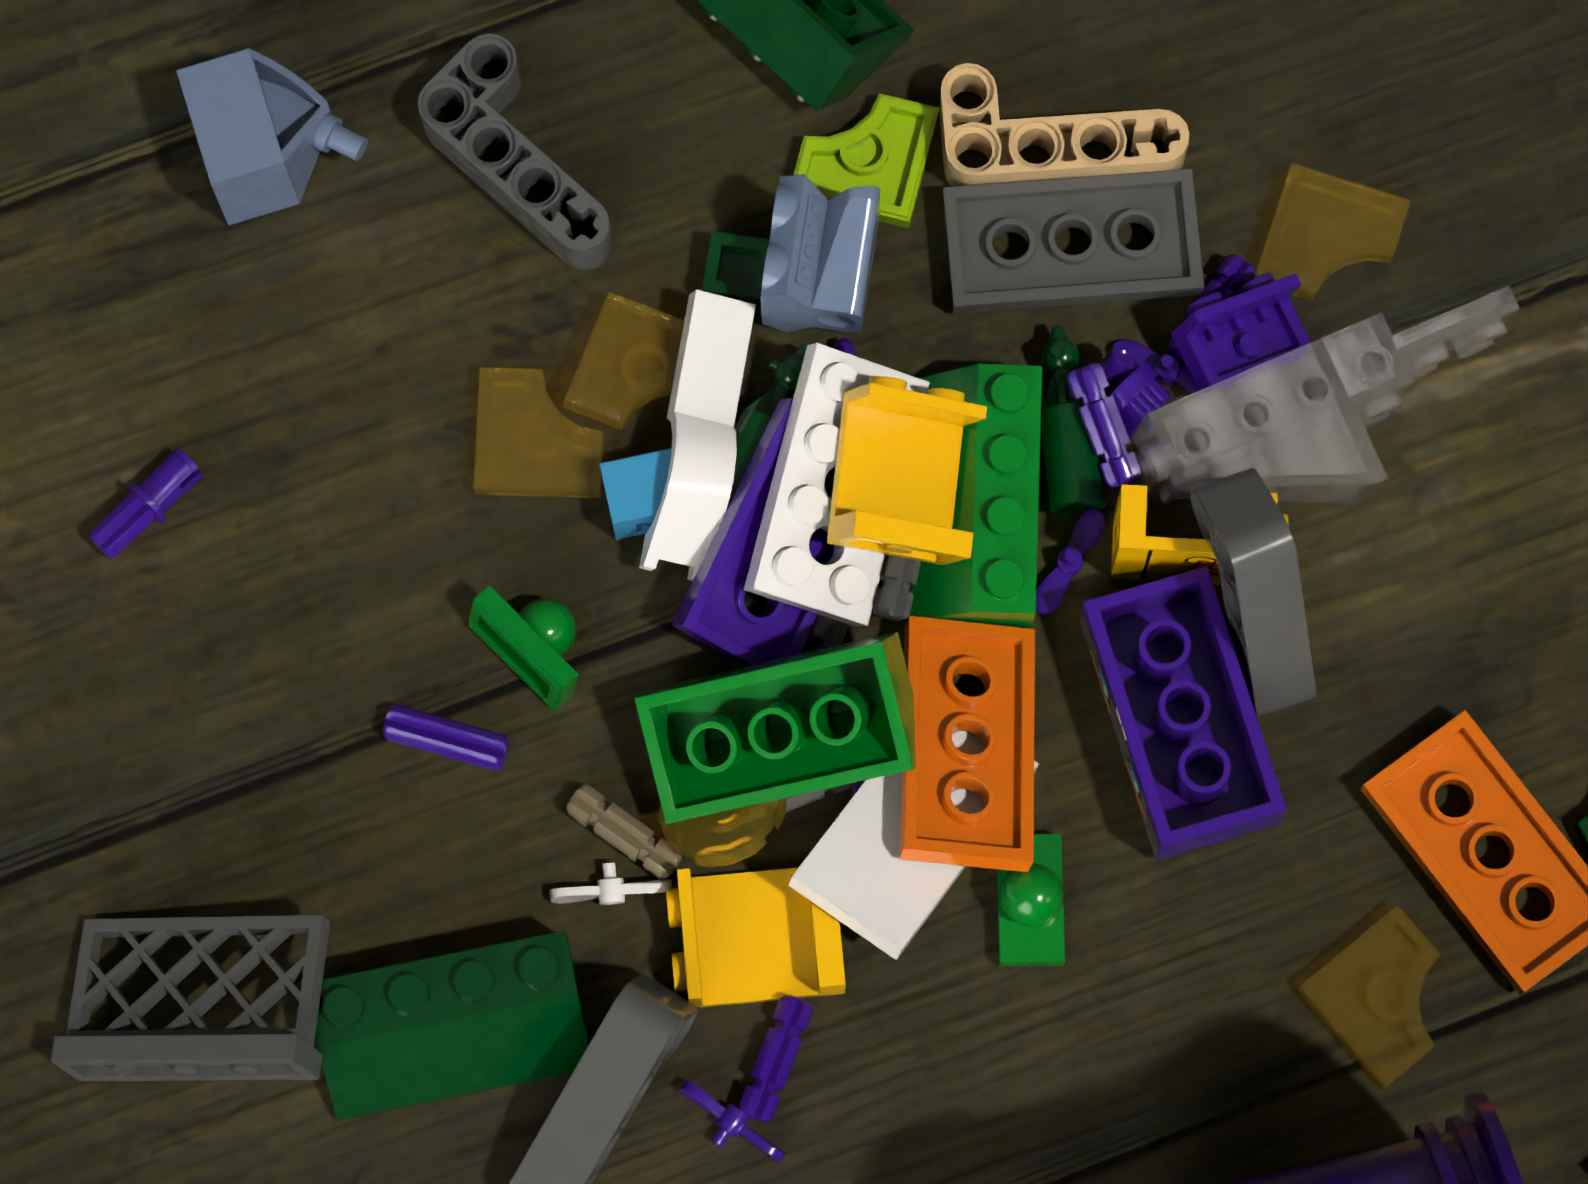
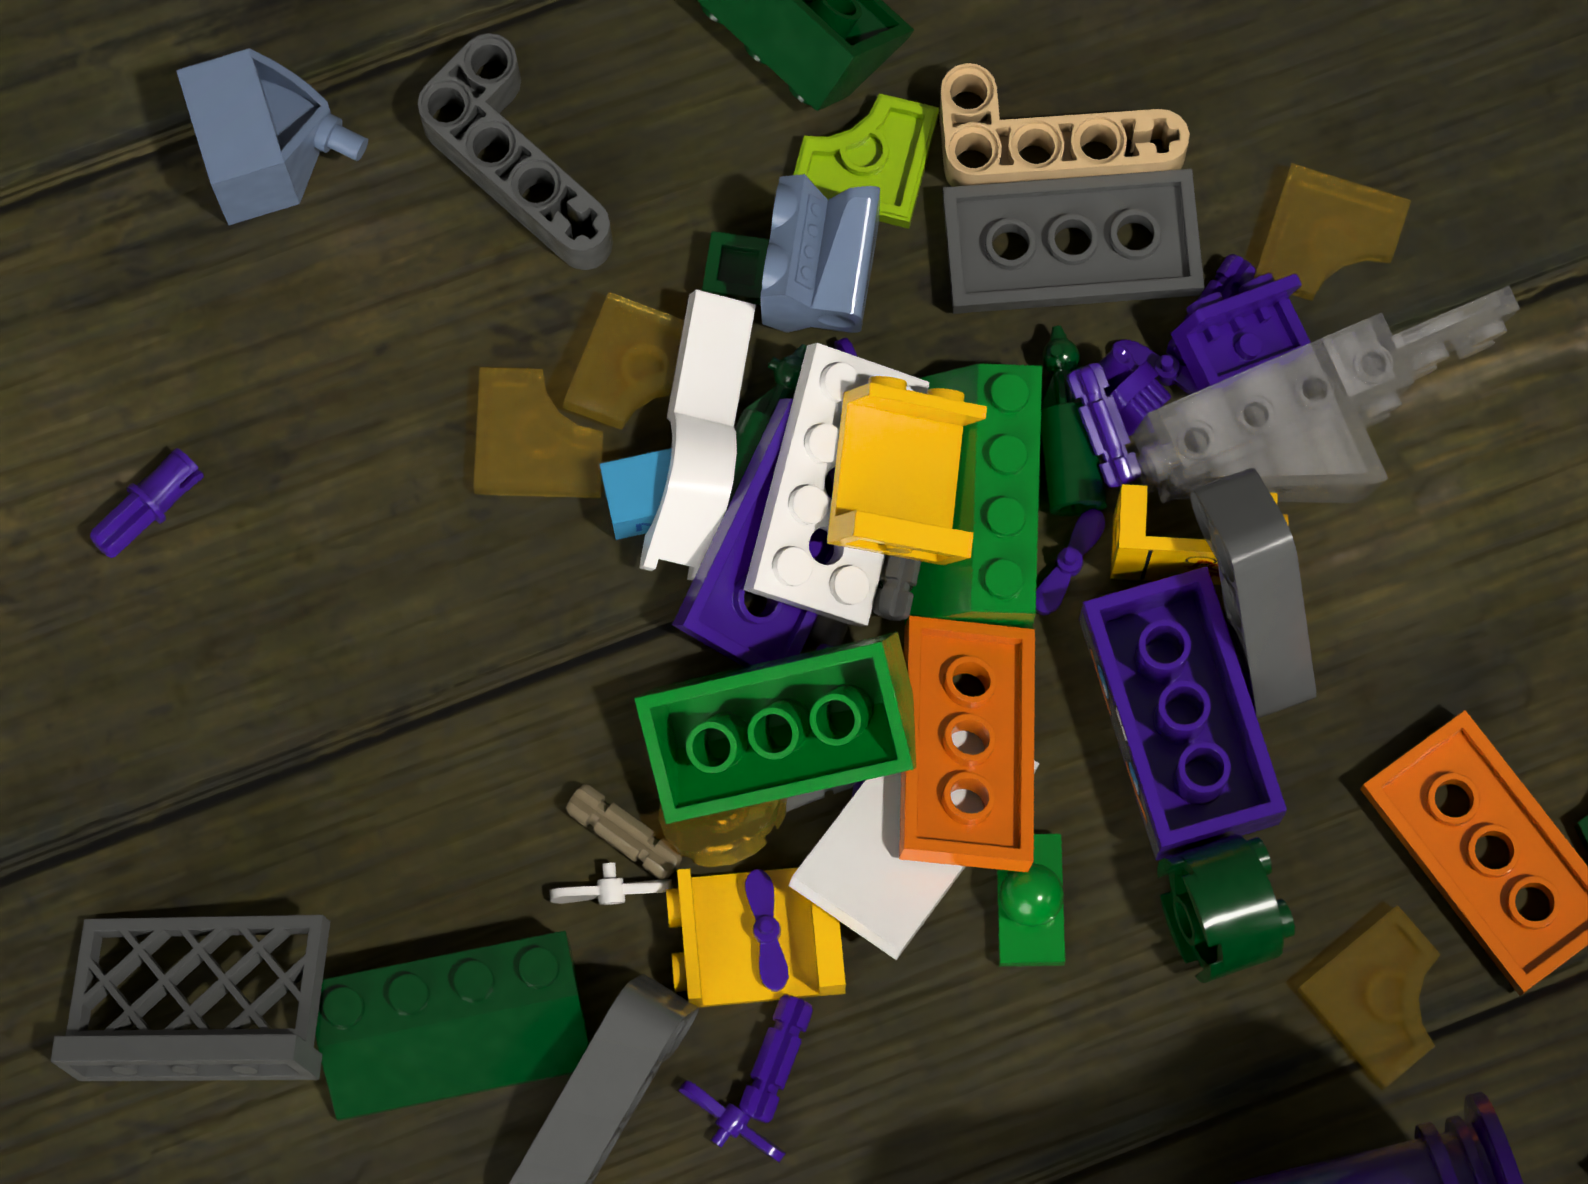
dark purple axle [383,705,509,771] -> none
green tile [469,585,579,711] -> none
none -> dark purple piece [745,869,789,992]
none -> dark green brick [1157,834,1295,983]

